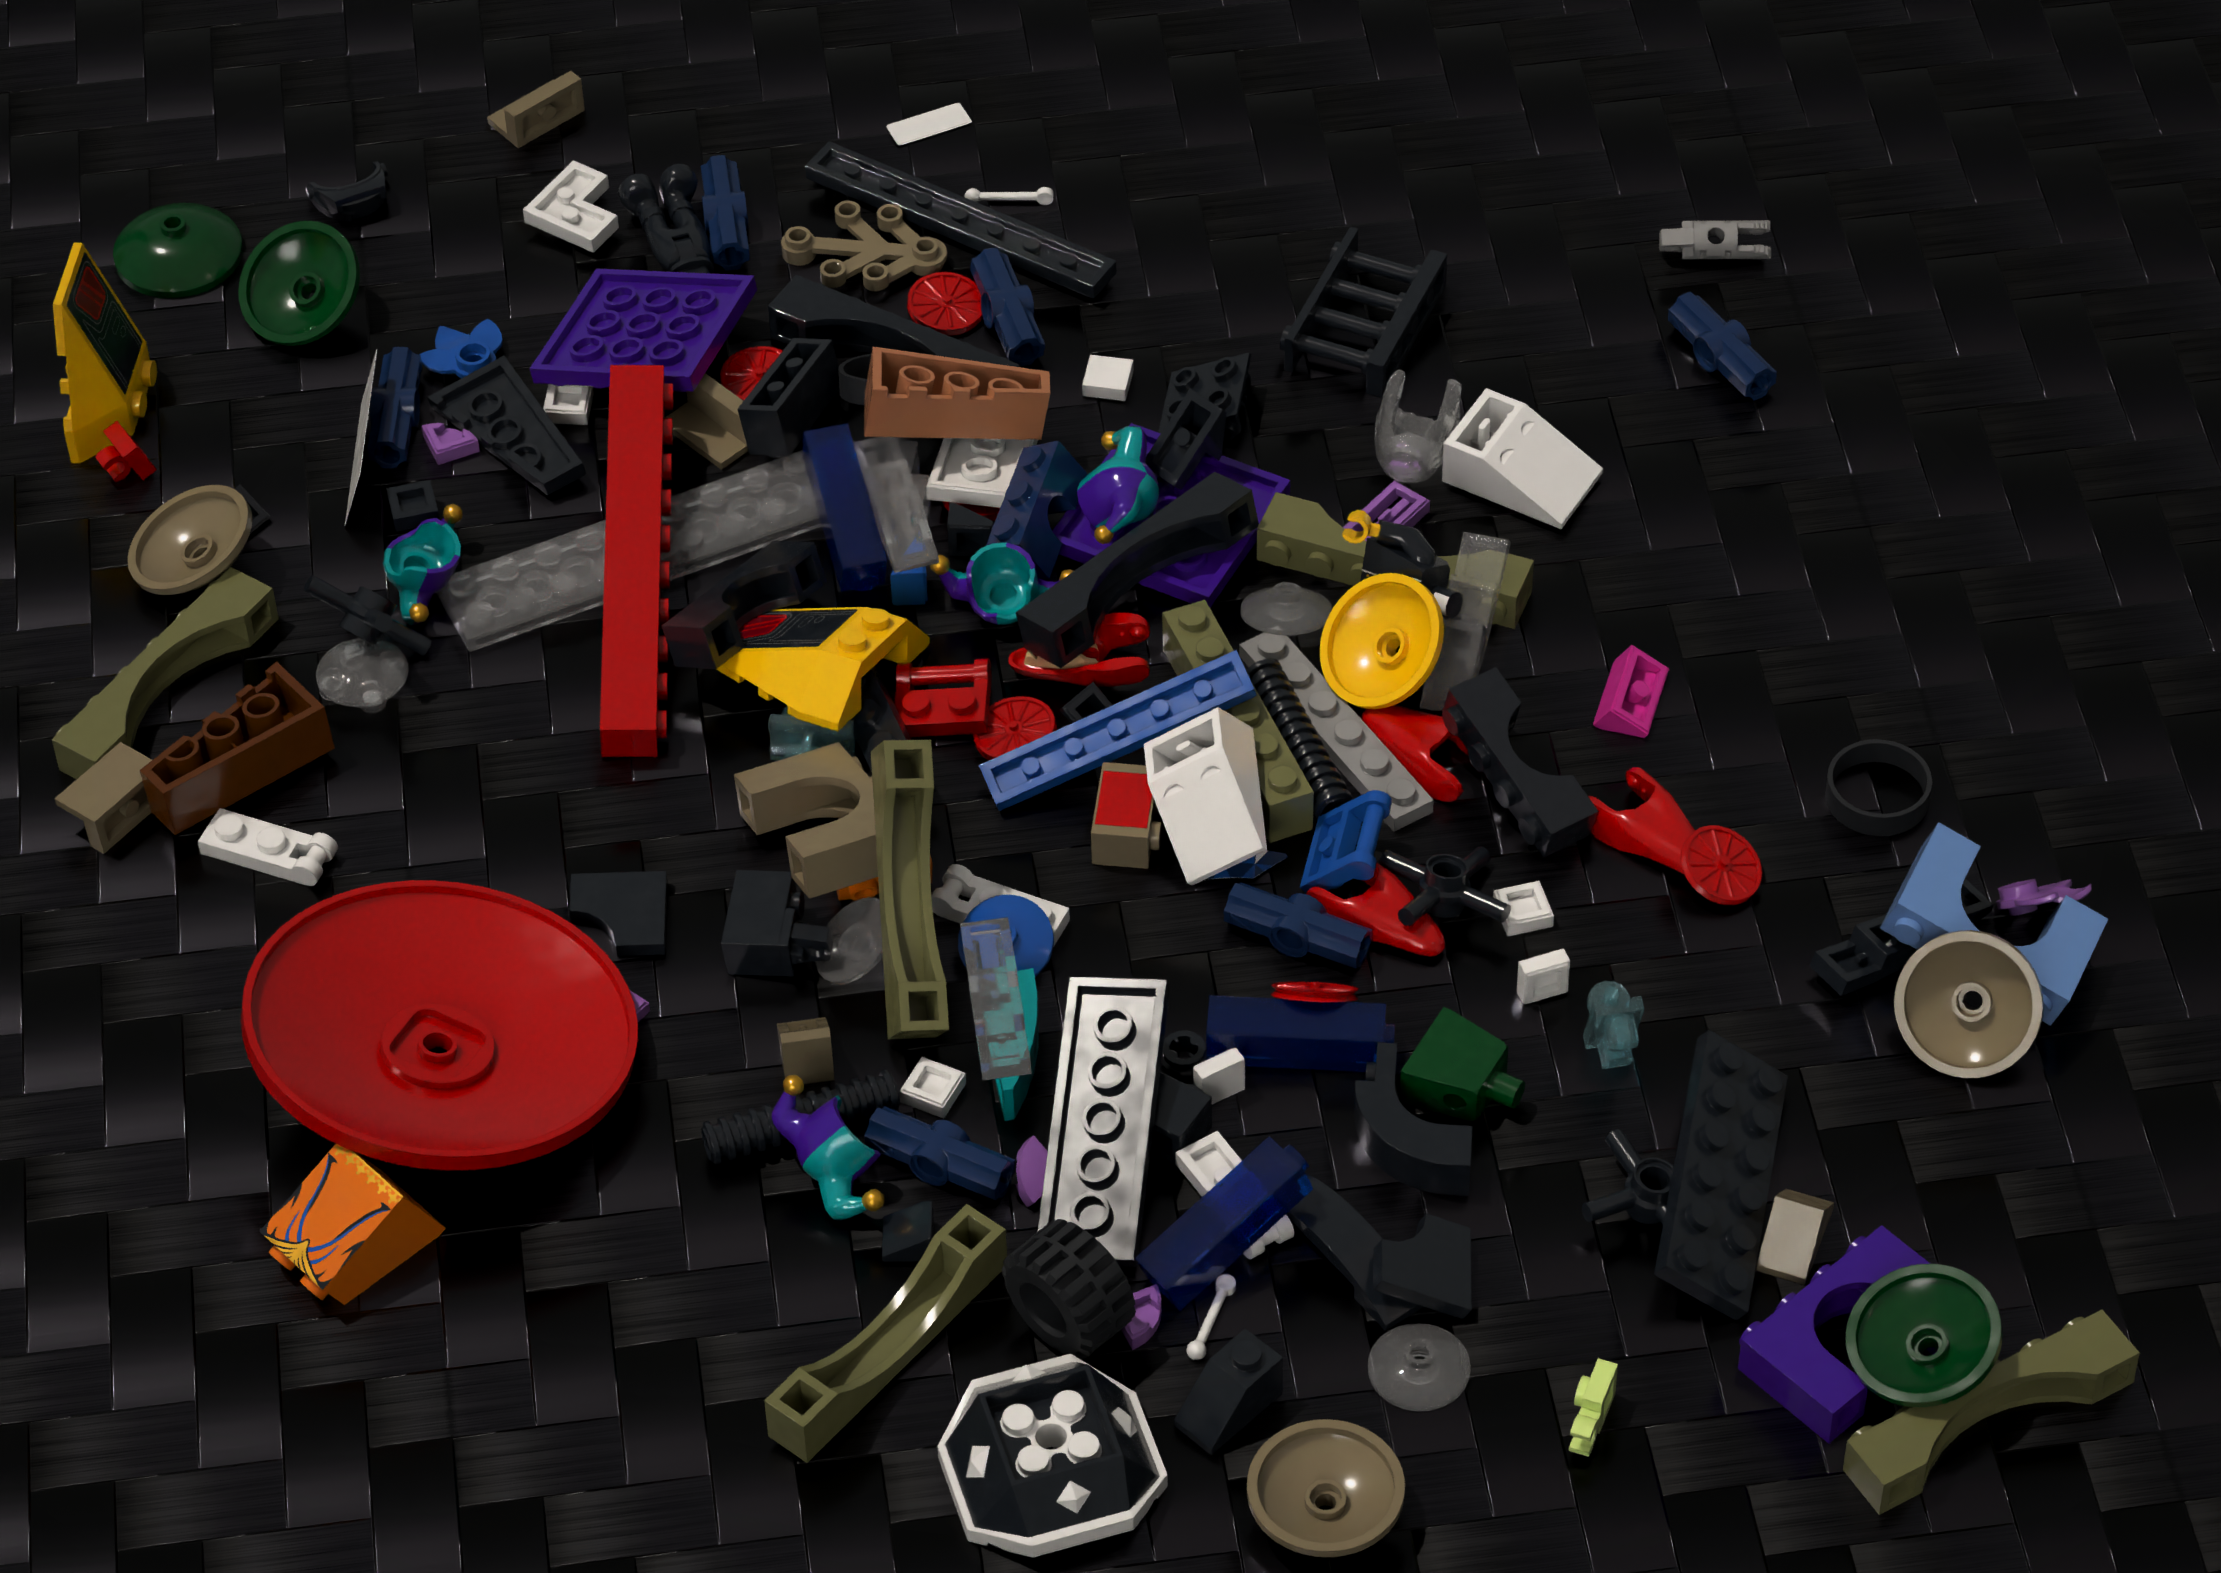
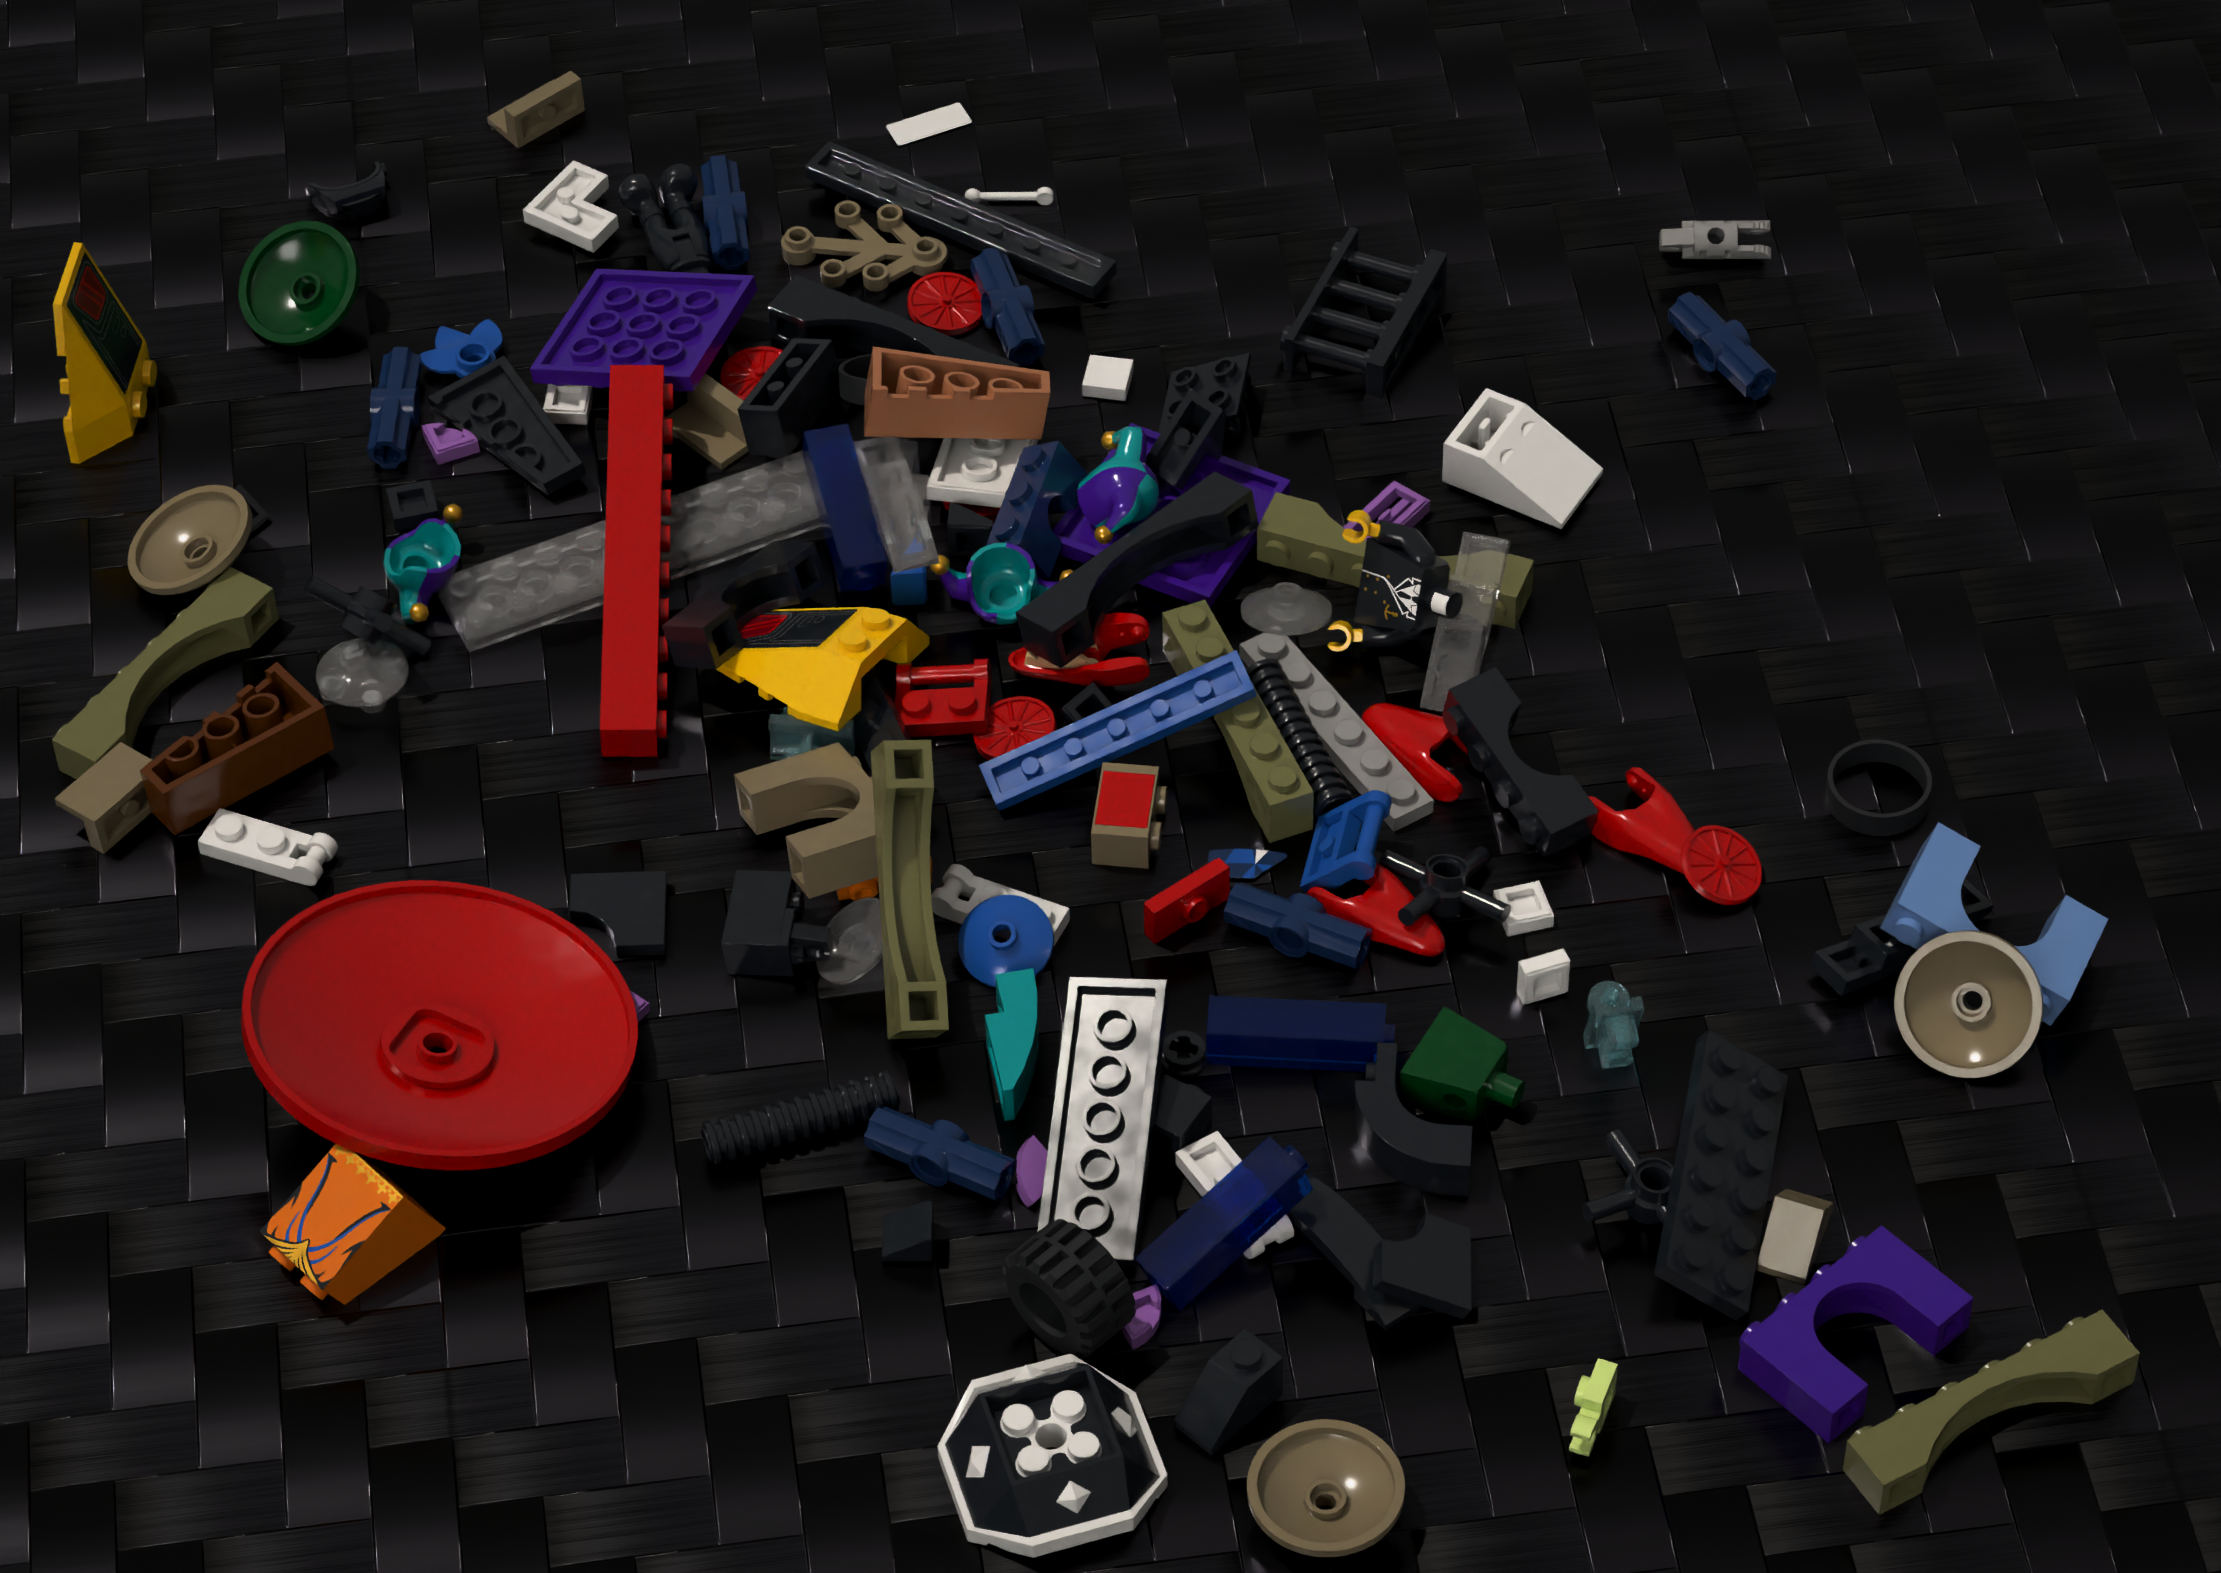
red tile [95,421,157,482] -> none
dark green dish [113,203,243,298] -> none
white sticker [345,349,377,526] -> none
olive arch [764,1204,1007,1463] -> none
piece [771,1075,884,1220] -> none
dark tan slope [777,1017,835,1084] -> none
white tile [899,1057,966,1119] -> none
clear slope [960,917,1032,1080] -> none
white slope [1144,707,1267,886] -> none
white hinge [1186,1274,1236,1360] -> none
white tile [1193,1047,1245,1105] -> none
red wheel [1271,982,1359,1002] -> none
yellow dish [1320,573,1444,709] -> none
clear dish [1368,1323,1471,1411] -> none
clear hair [1374,370,1462,484] -> none
dark pink slope [1593,645,1669,738] -> none
dark green dish [1845,1264,2003,1407] -> none
medium lavender plate [1996,879,2092,916] -> none
none -> red plate [1144,858,1230,944]

